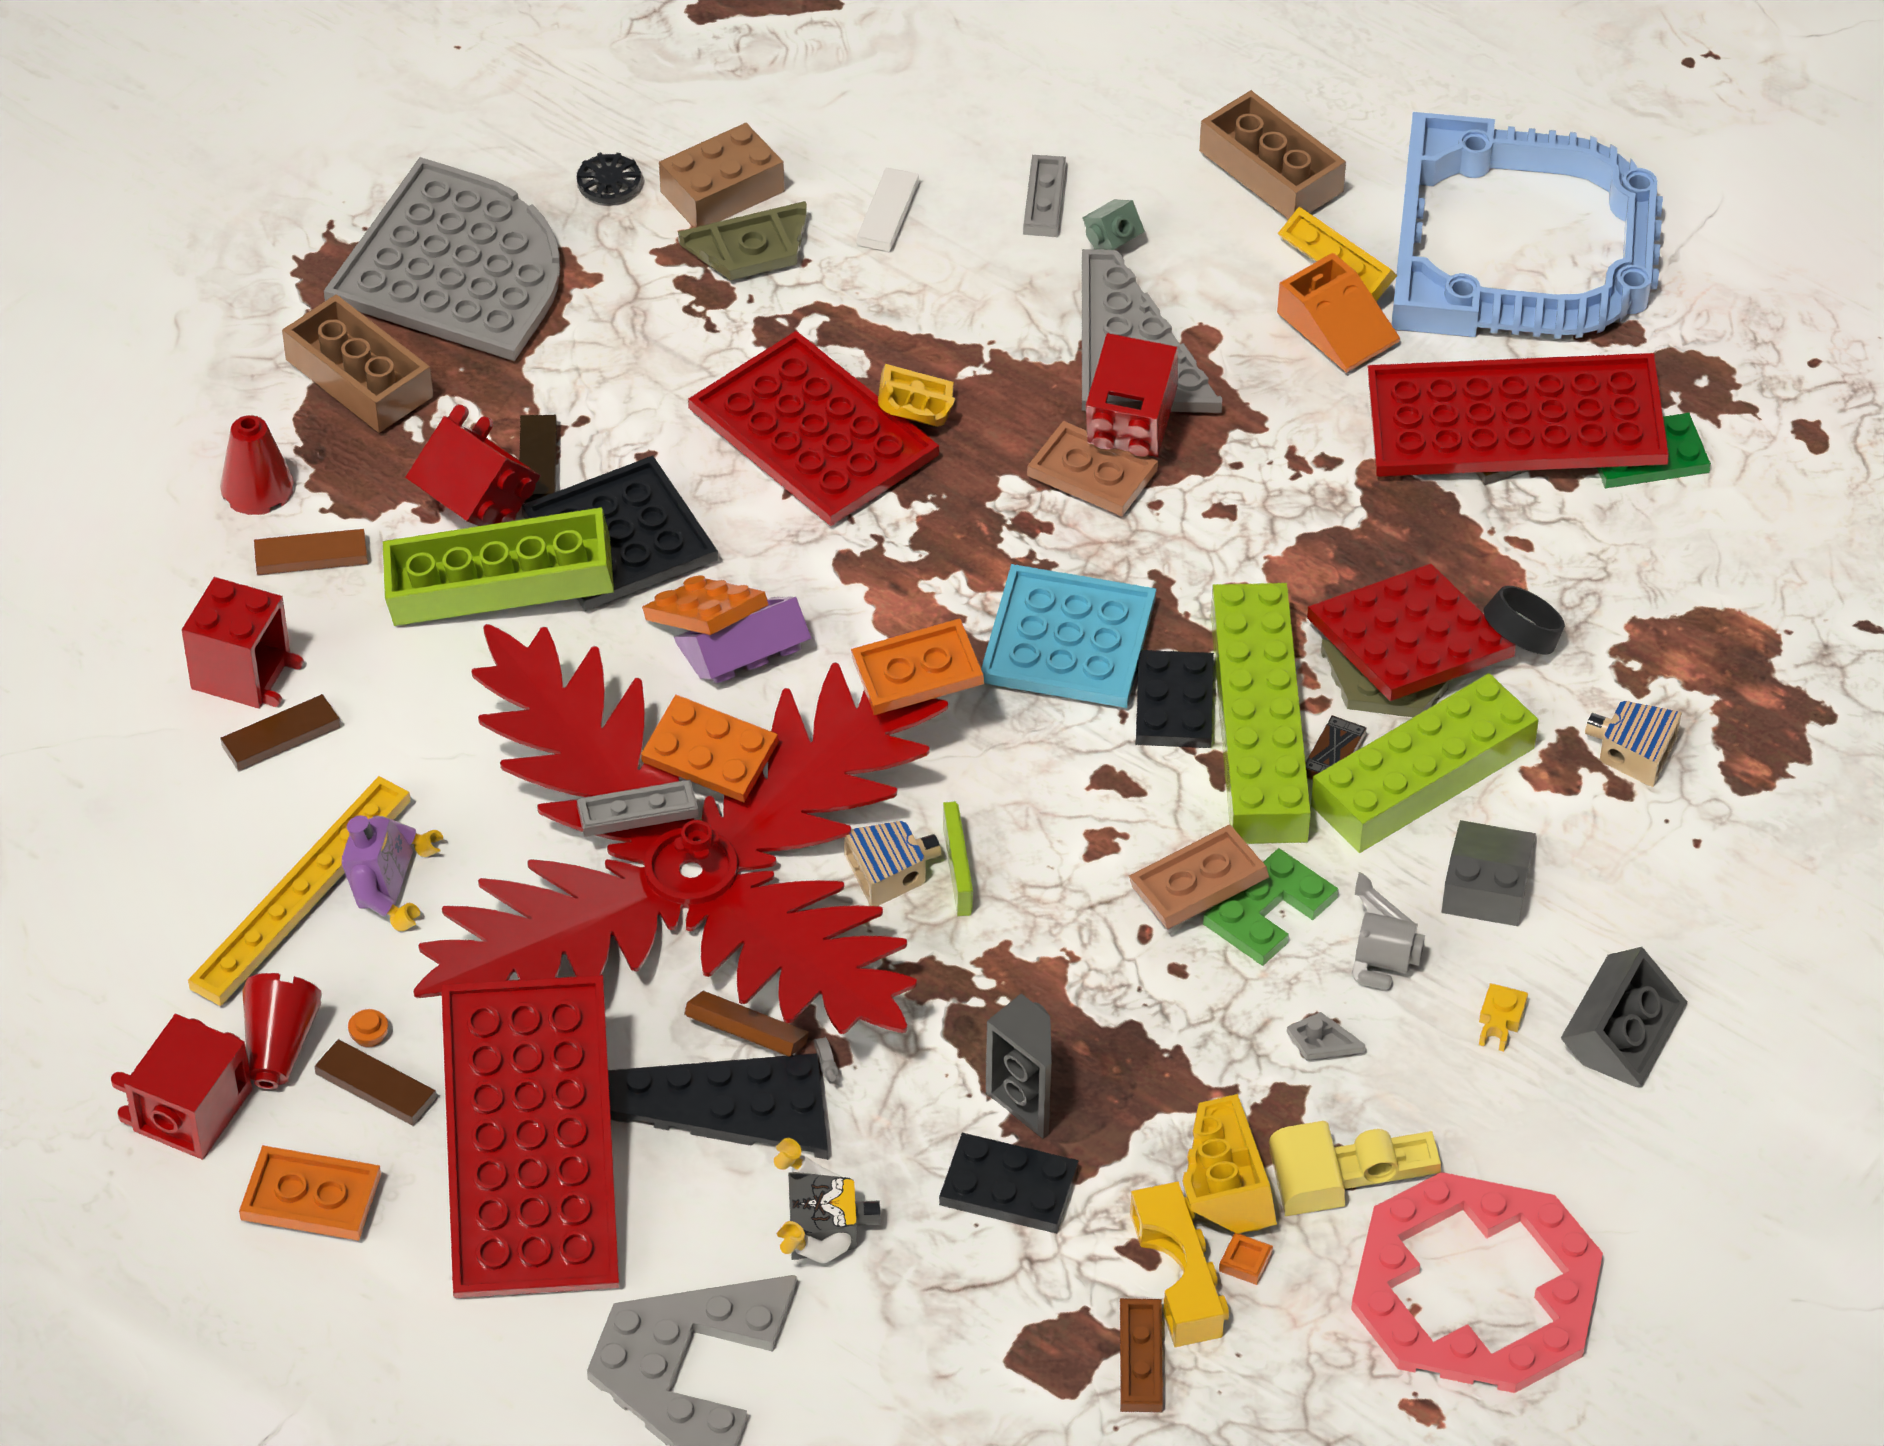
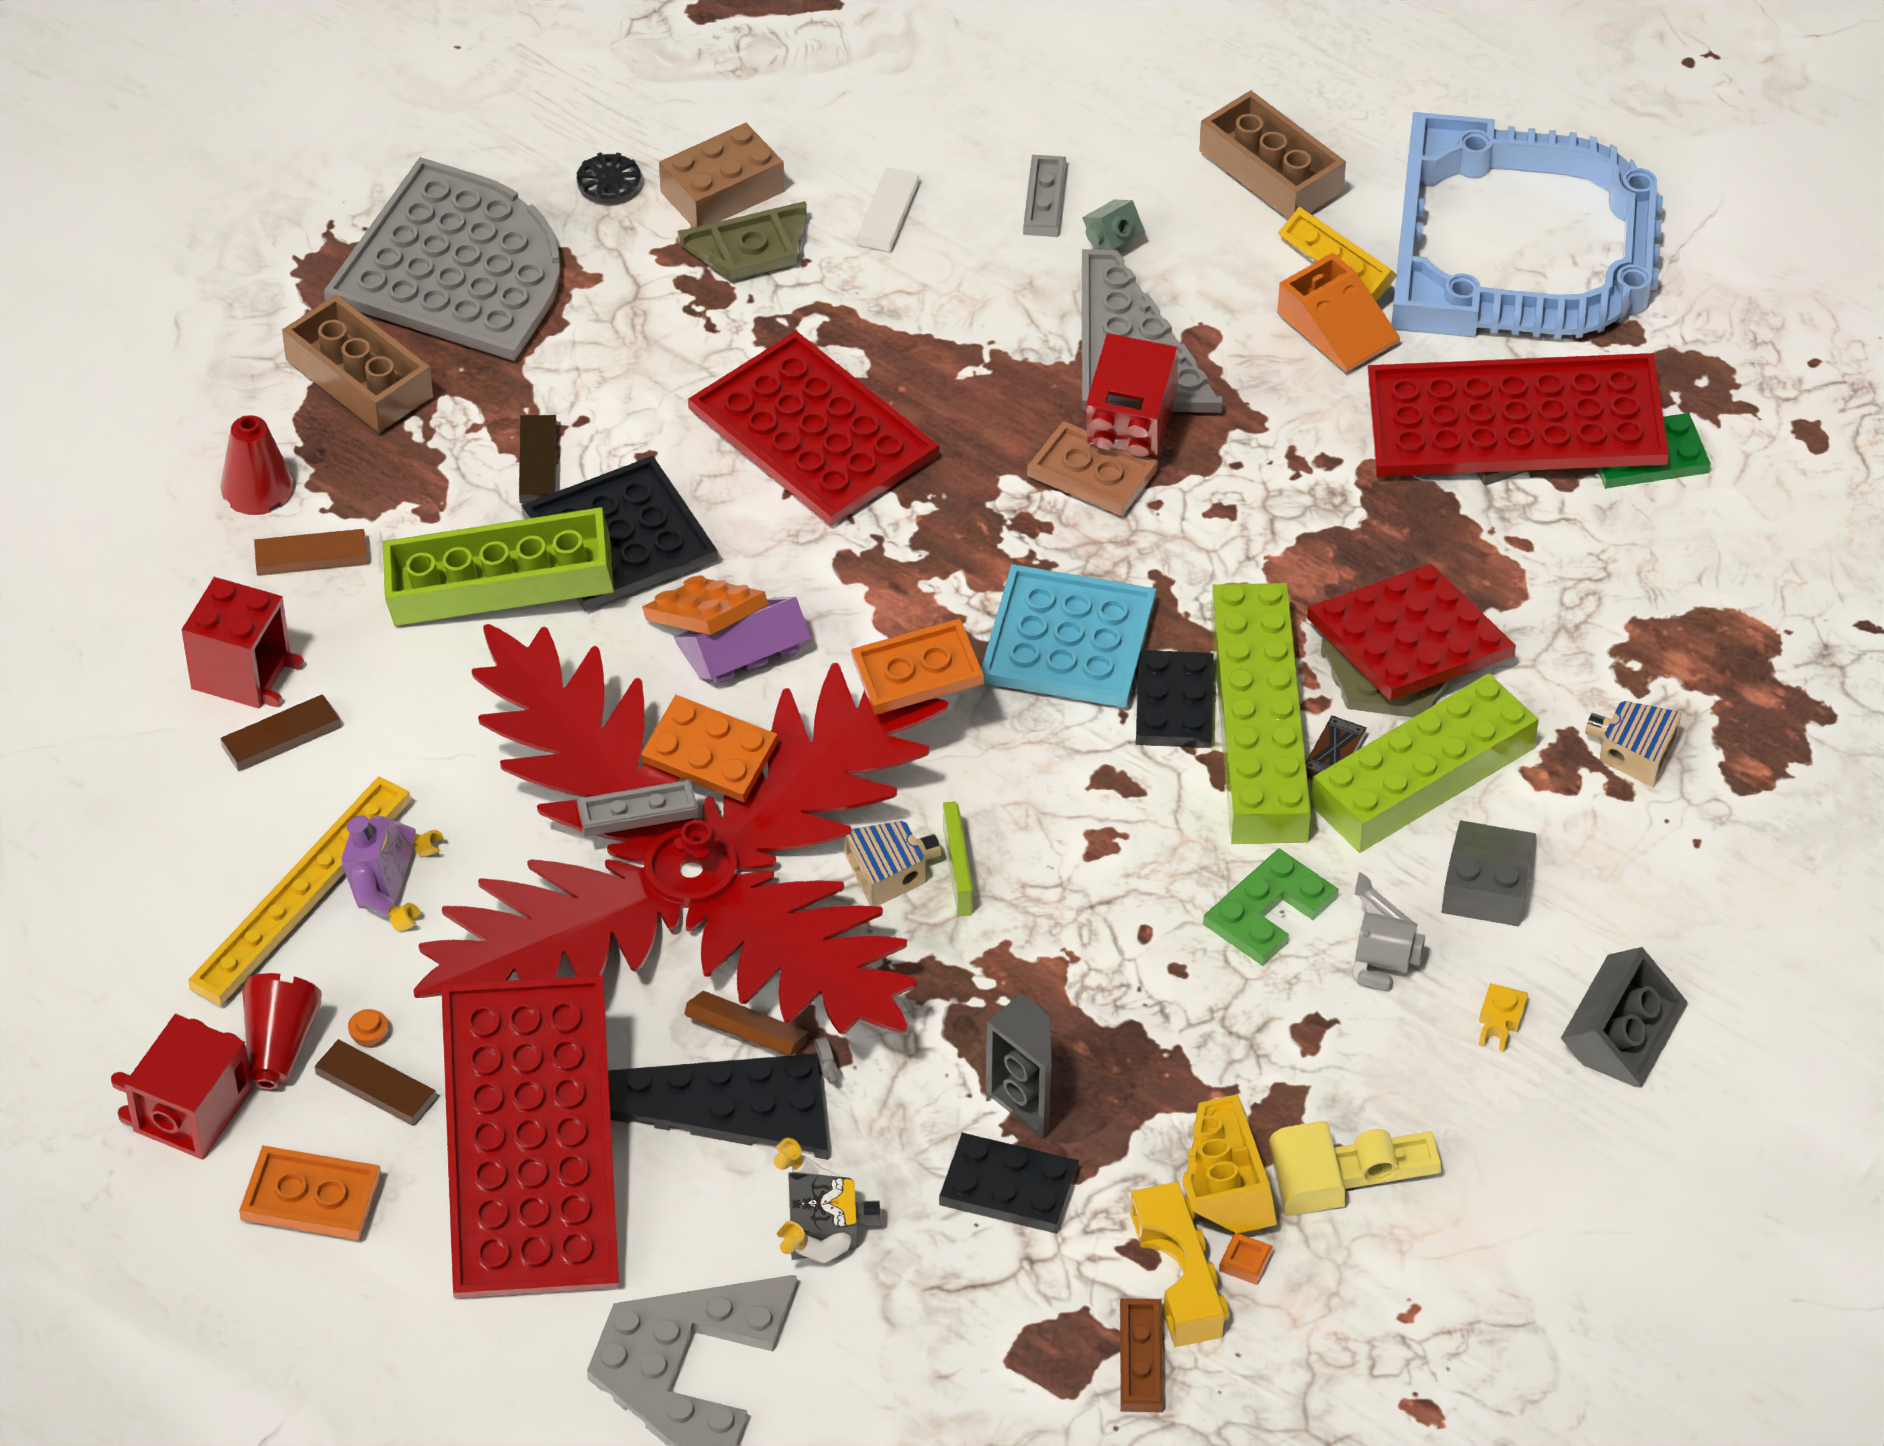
red container [405,404,541,526] -> none
yellow slope [878,364,955,427] -> none
nougat plate [1129,824,1269,930] -> none
light grey piece [1286,1012,1365,1060] -> none
coral plate [1351,1172,1603,1393] -> none
black tyre [1483,586,1565,655] -> none

